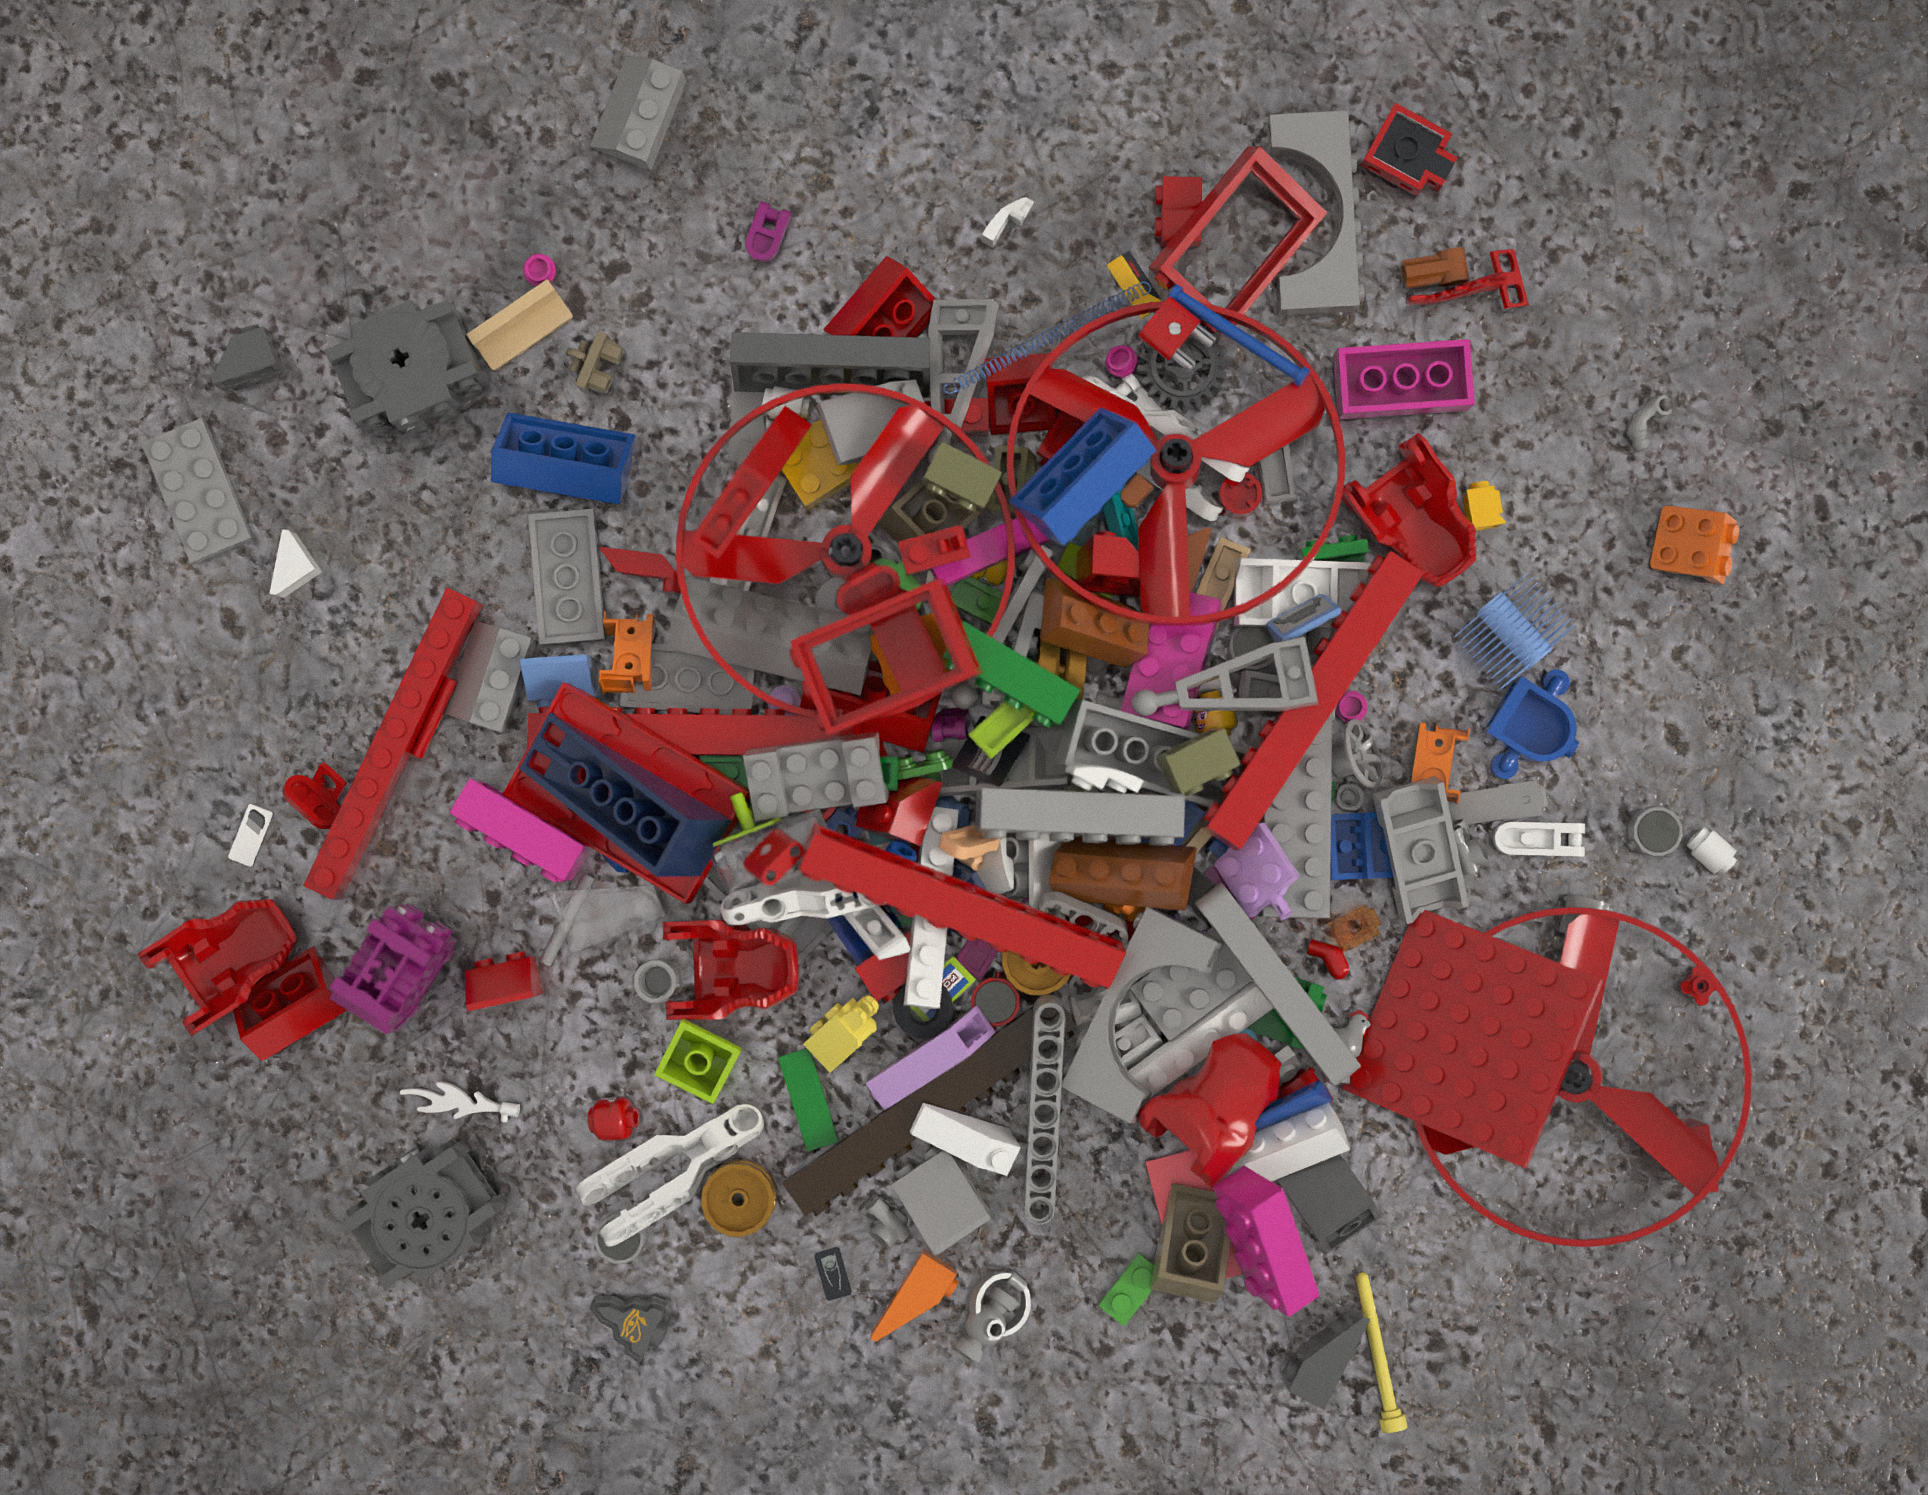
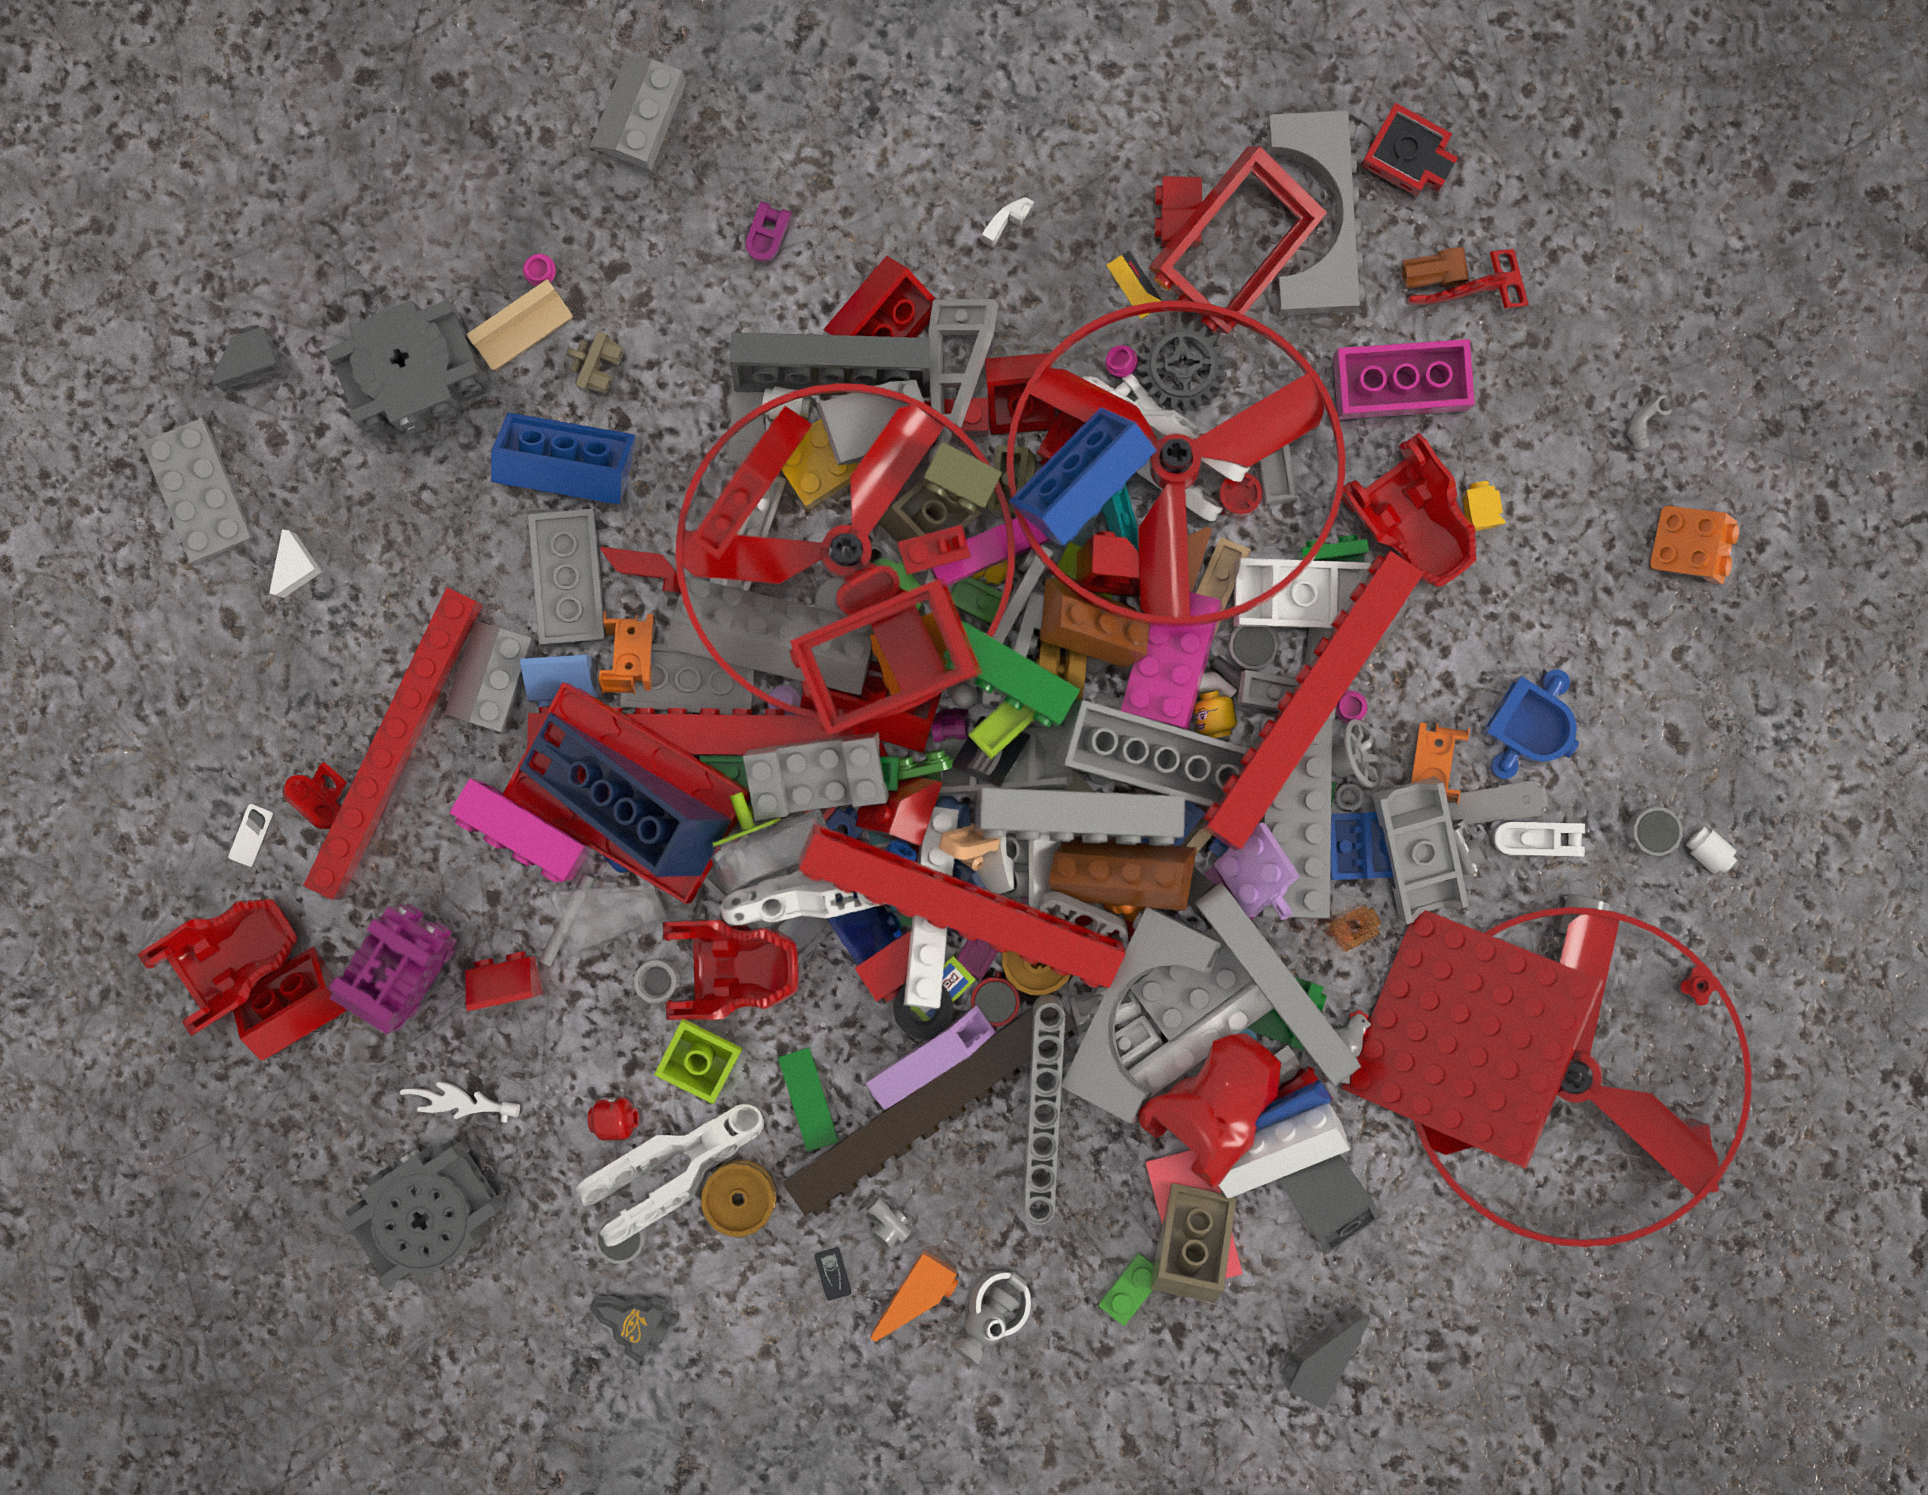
red piece [410,676,458,759] -> none
red piece [737,826,804,886] -> none
light yellow hinge [803,995,879,1073] -> none
white slope [844,906,911,960] -> none
light grey slope [891,1146,991,1256] -> none
white slope [910,1103,1021,1176] -> none
medium blue piece [943,282,1151,394] -> none
white slope [1065,764,1144,794] -> none
dark orange piece [1121,474,1153,508] -> none
light grey plate [1132,637,1318,716] -> none
red piece [1138,296,1216,371] -> none
olive brick [1156,727,1241,796] -> none
blue bar [1167,284,1310,387] -> none
dark pink brick [1213,1165,1320,1317] -> none
slope [1266,594,1342,643] -> none
red arm [1307,939,1349,980] -> none
light yellow piece [1356,1272,1408,1433] -> none
light blue piece [1453,572,1576,689] -> none

